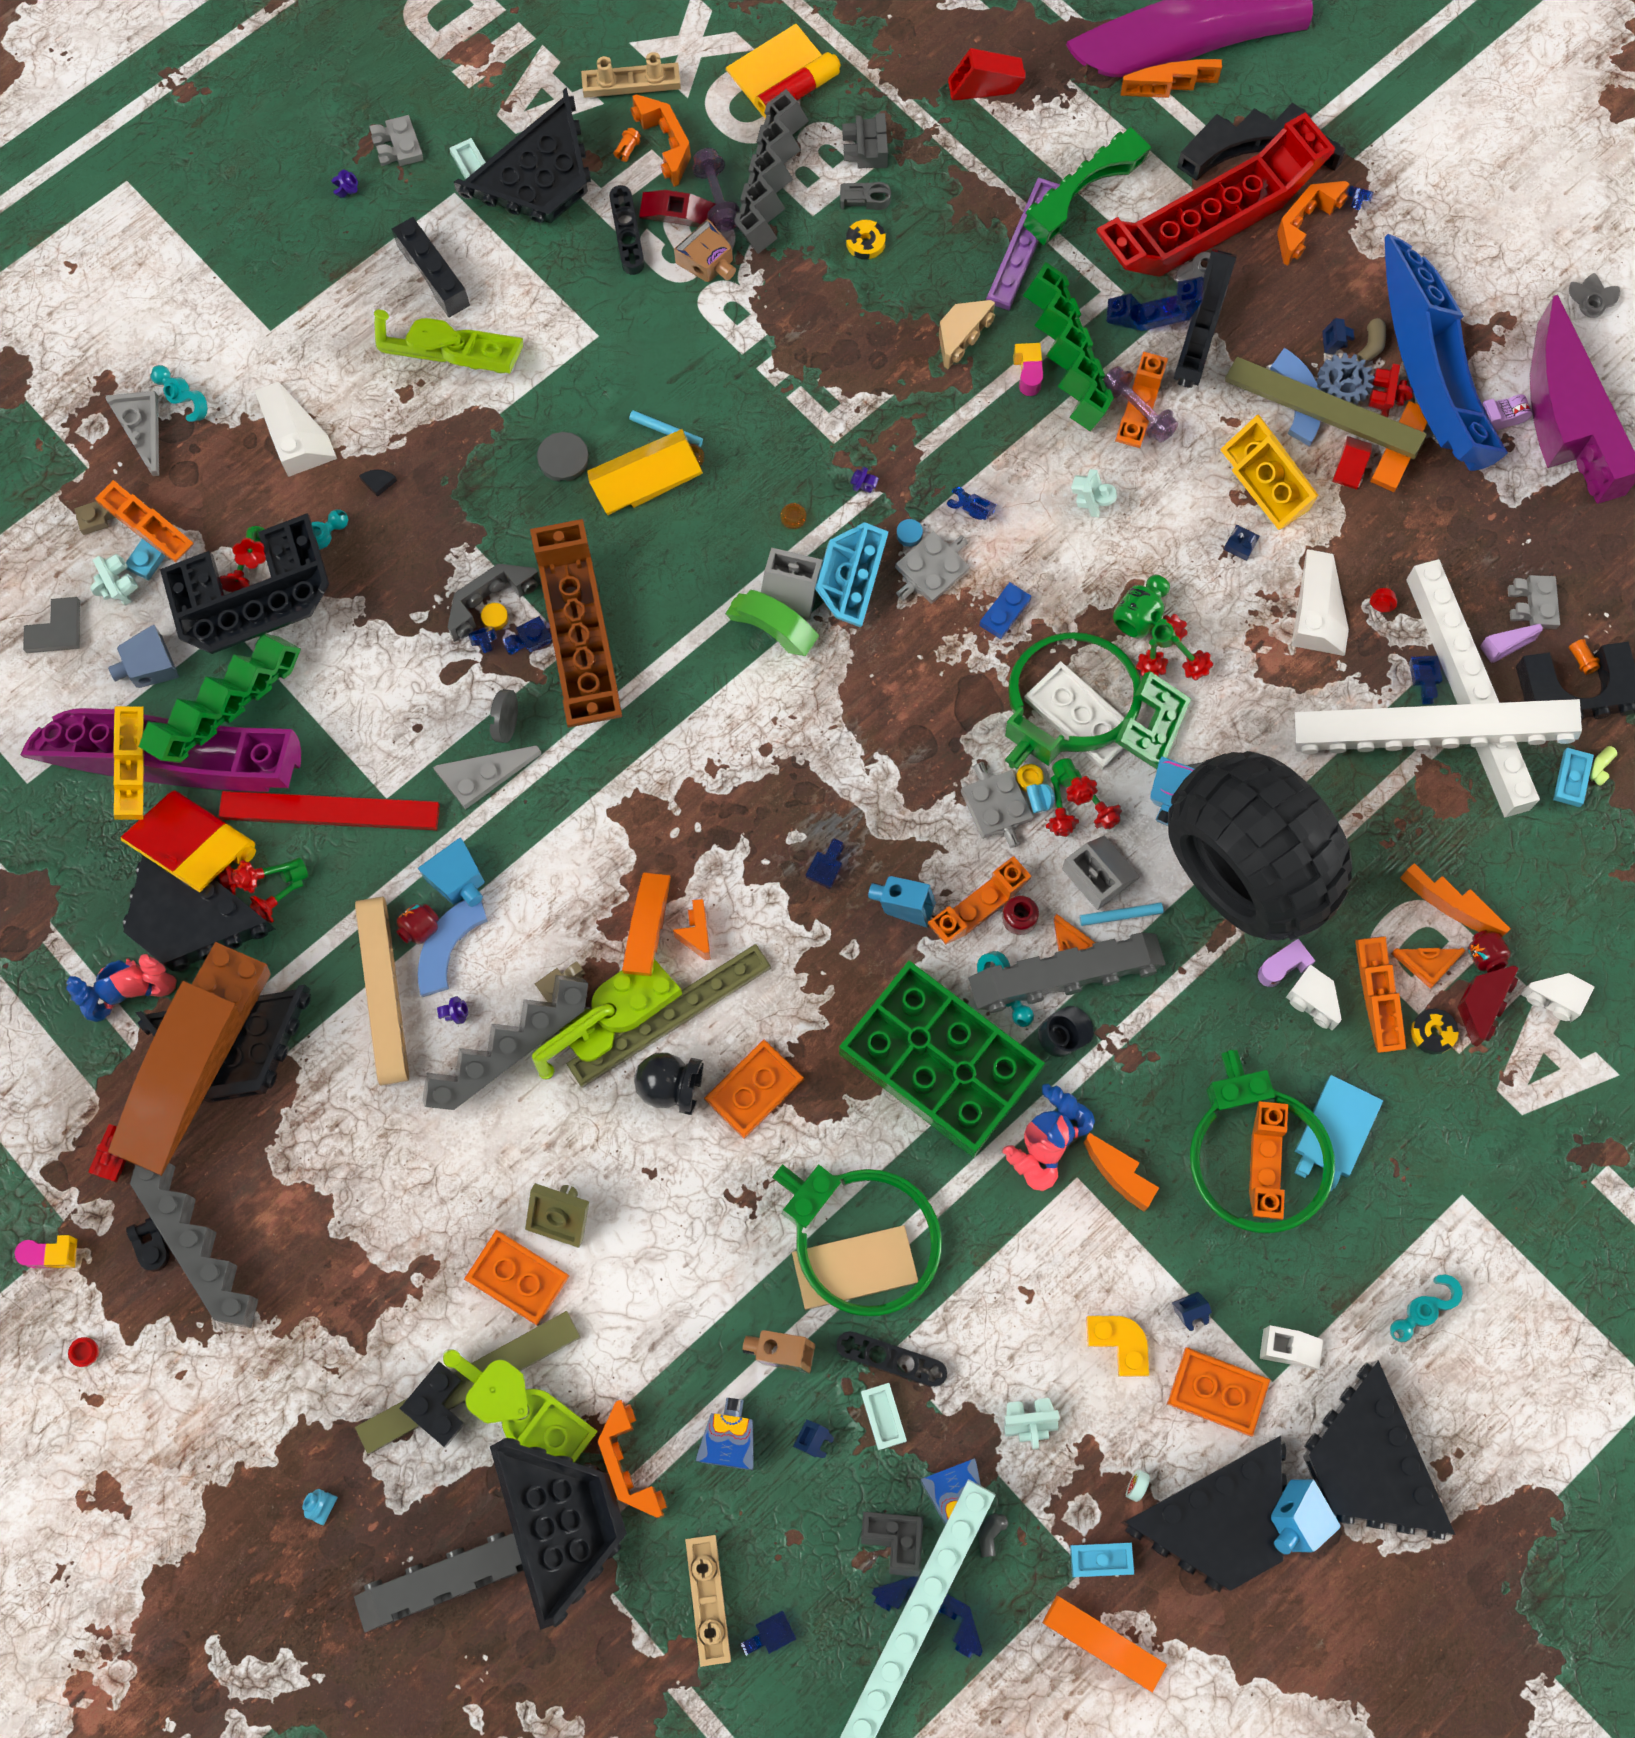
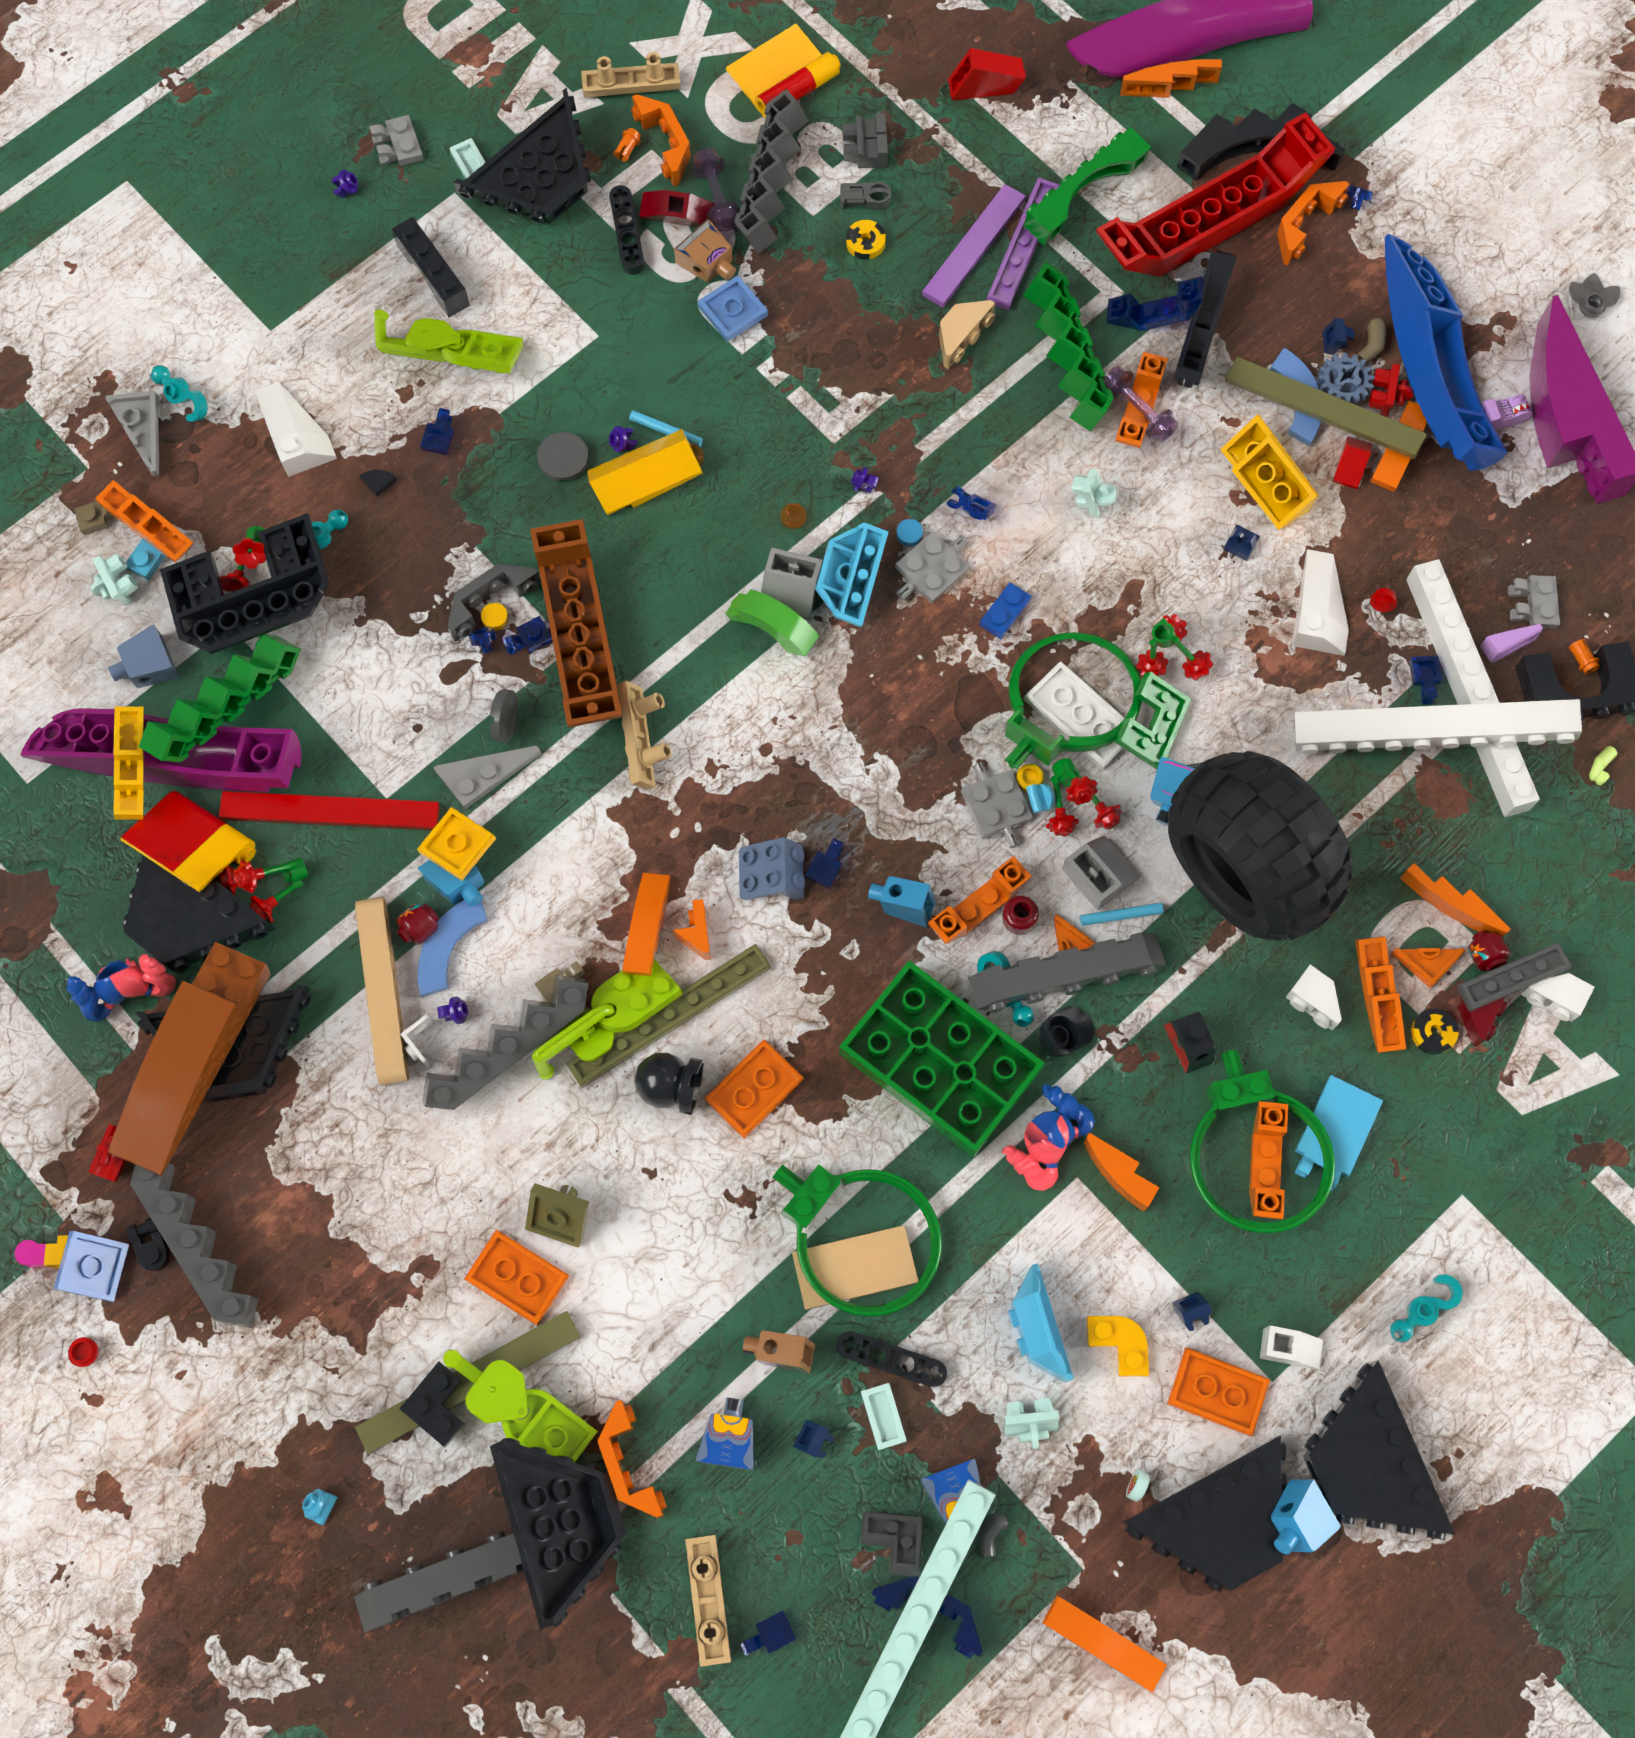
dark grey tile [23,597,80,653] -> none
leg [1013,343,1043,396] -> none
medium azure plate [1070,1543,1134,1577] -> none
green piece [1113,574,1170,639] -> none
lavender leg [1258,939,1315,987] -> none
medium azure plate [1553,748,1594,807] -> none
none -> plate [53,1231,129,1302]
none -> white bracket [401,1014,433,1069]
none -> yellow plate [417,807,496,881]
none -> clear blue plate [420,408,454,455]
none -> dark purple plate [609,426,637,452]
none -> tan plate [618,681,672,790]
none -> medium blue plate [697,275,768,342]
none -> sand blue bracket [739,837,805,900]
none -> medium lavender tile [922,184,1026,308]
none -> medium azure wedge [1008,1263,1074,1383]
none -> black torso [1164,1011,1216,1074]
none -> dark grey tile [1456,942,1572,1012]

